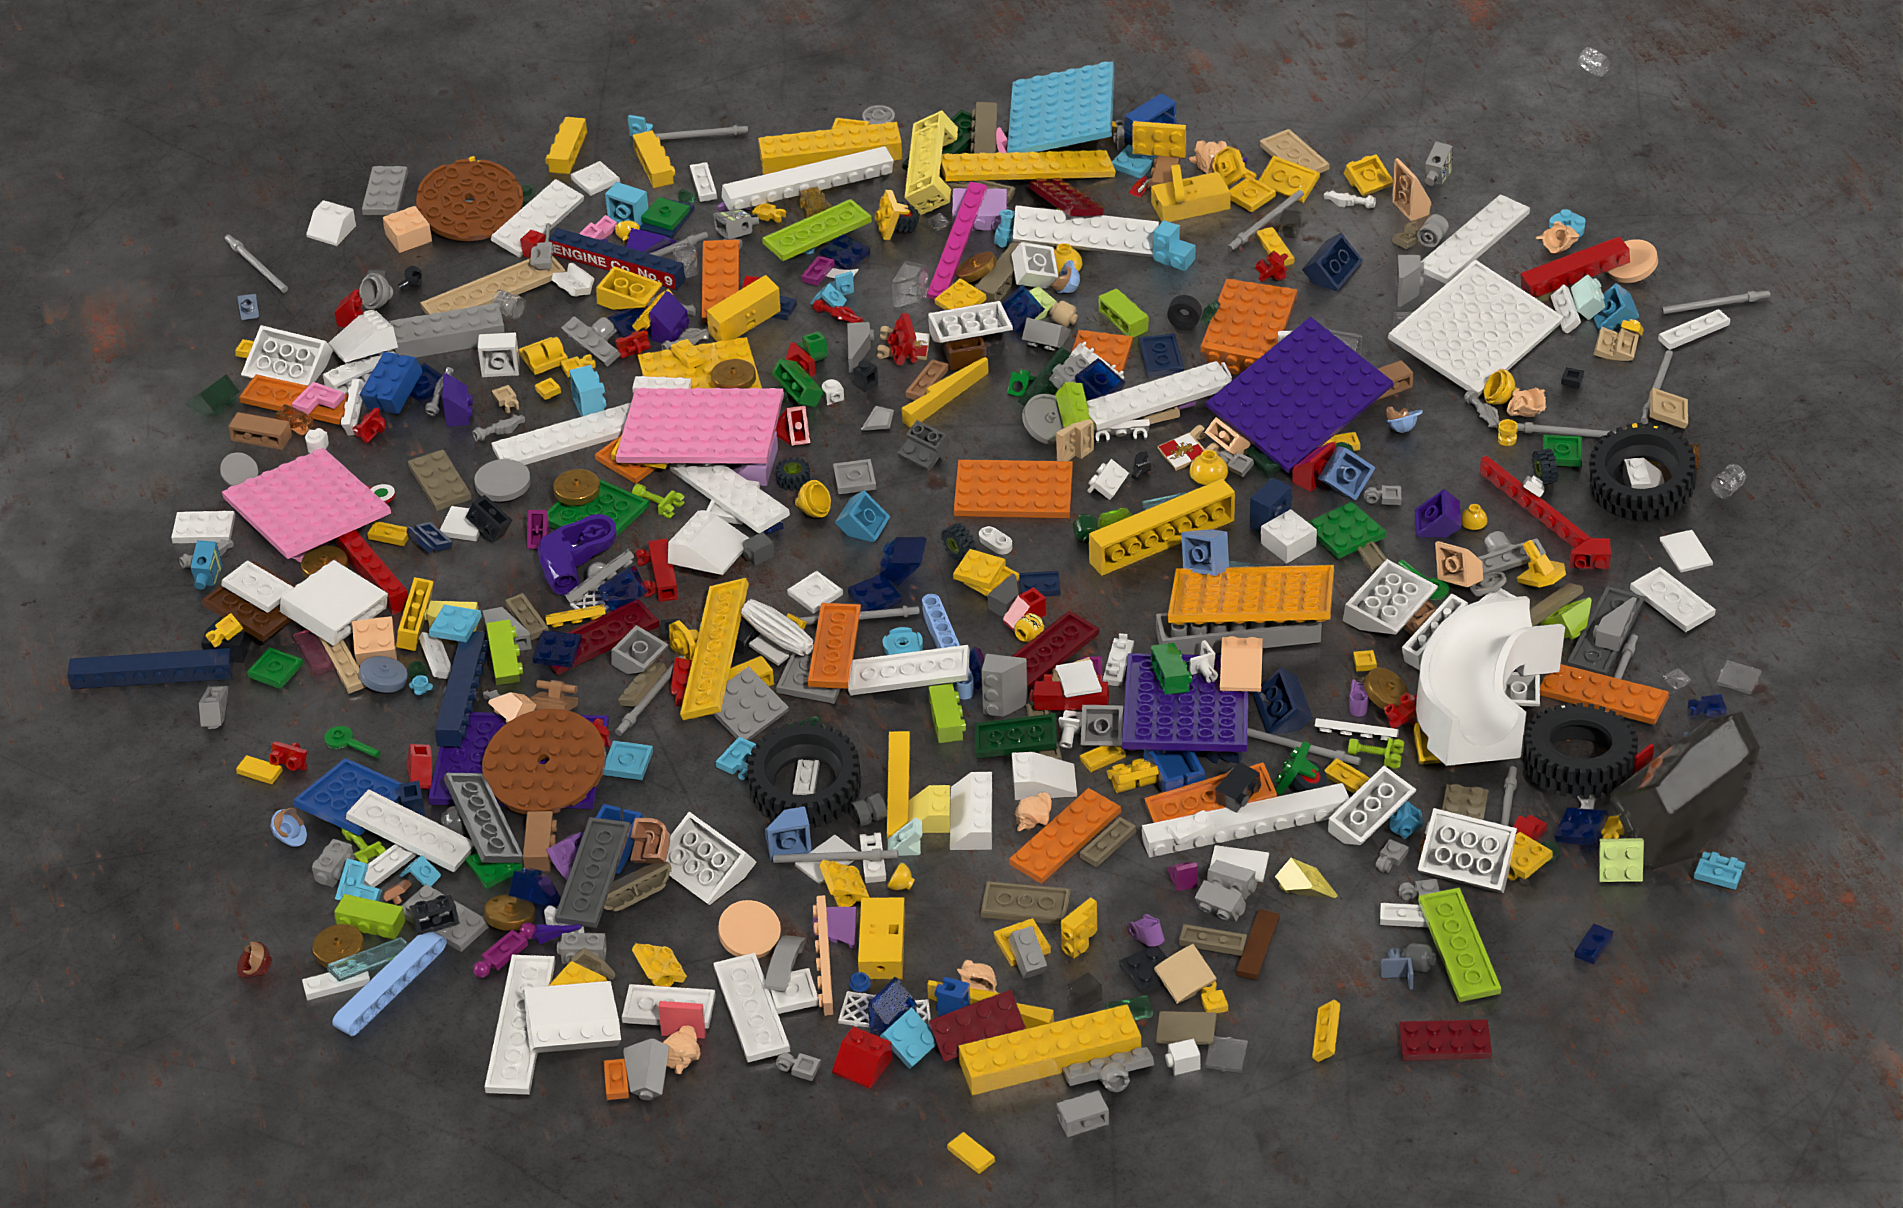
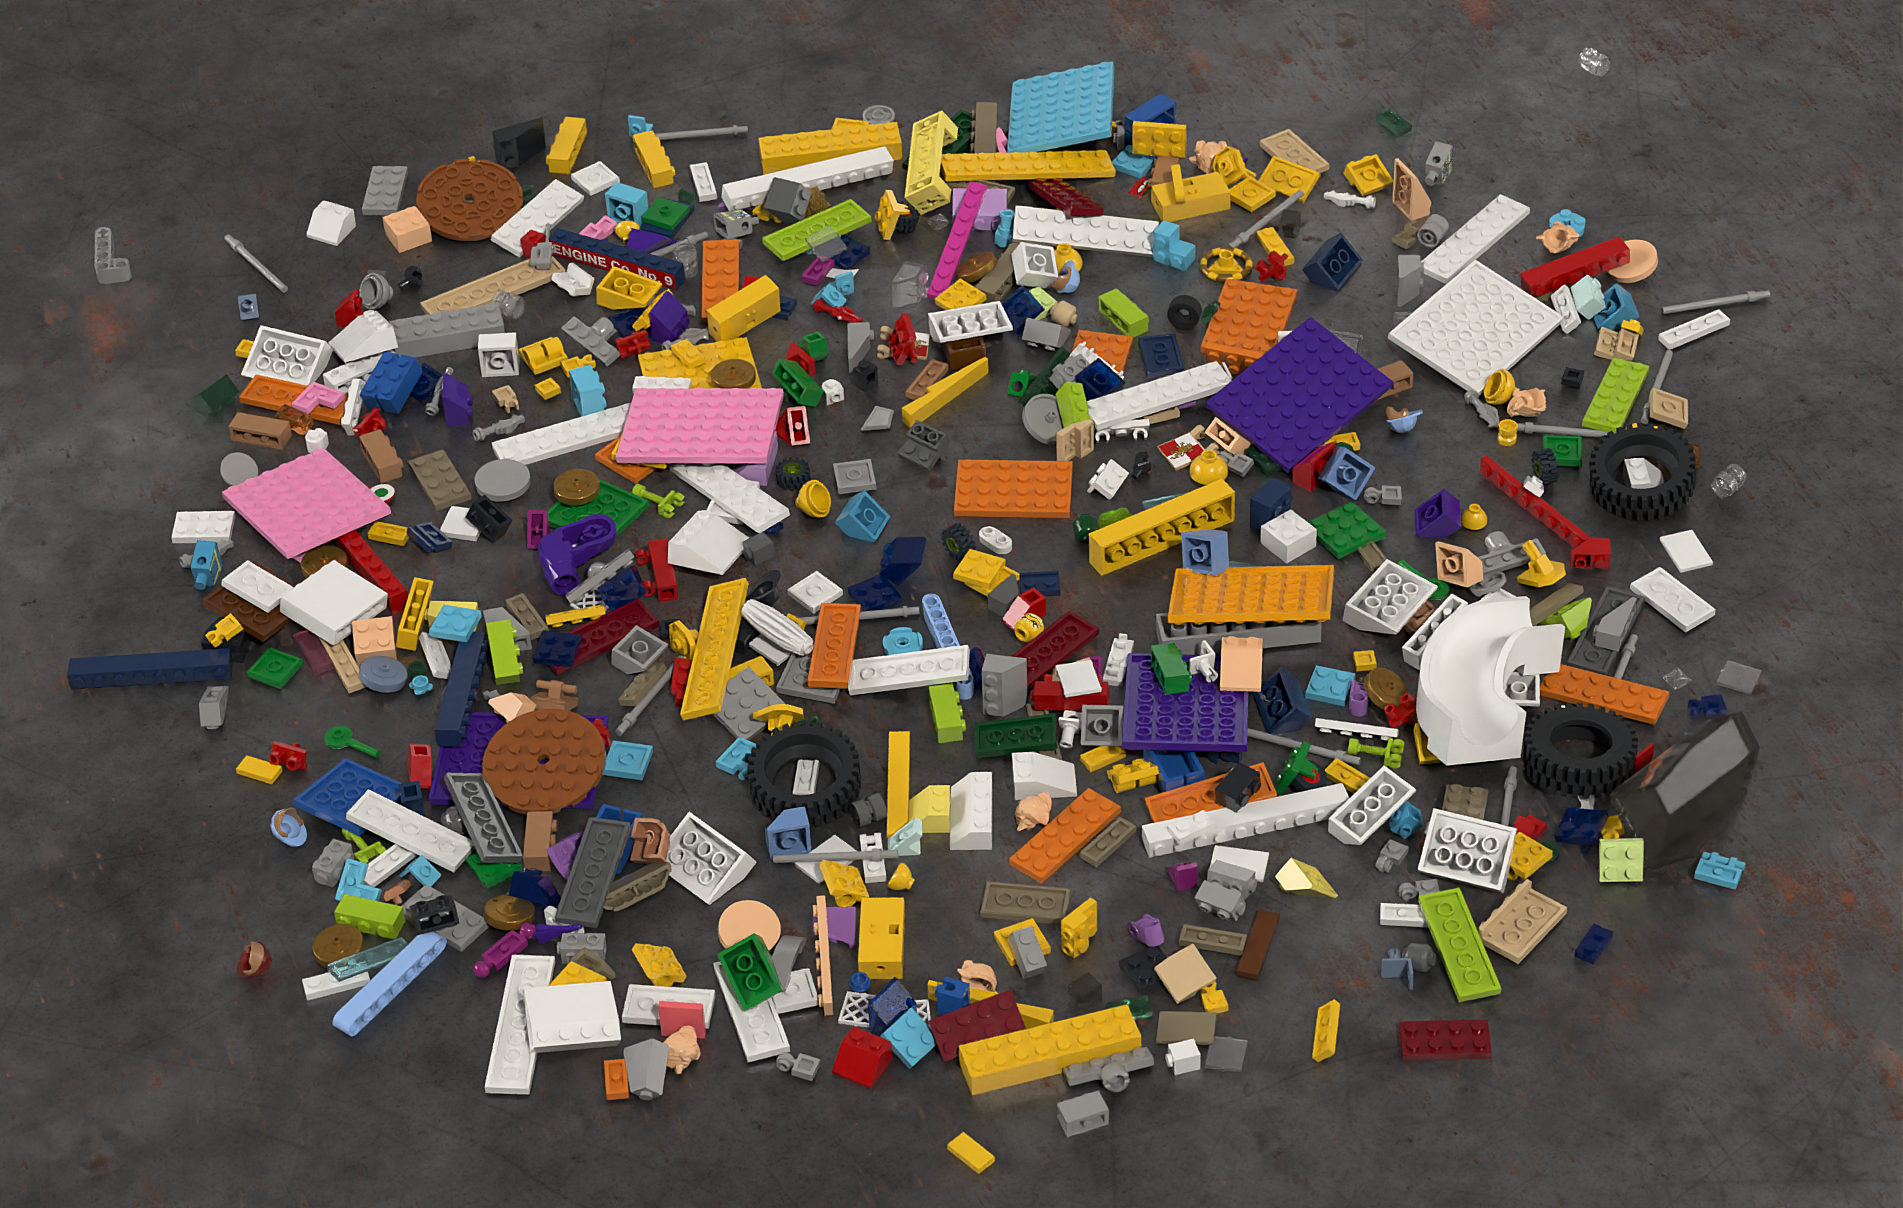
none -> light grey beam [94,227,132,284]
none -> medium nougat brick [359,429,404,483]
none -> black slope [492,117,546,169]
none -> green slope [717,933,783,1012]
none -> black piece [747,570,781,607]
none -> yellow piece [753,704,804,736]
none -> dark grey slope [764,177,812,226]
none -> clear piece [805,225,847,262]
none -> yellow piece [1200,247,1253,282]
none -> medium azure plate [1305,665,1355,707]
none -> clear green plate [1376,109,1412,137]
none -> tan bracket [1478,879,1567,964]
none -> lime plate [1582,358,1650,434]

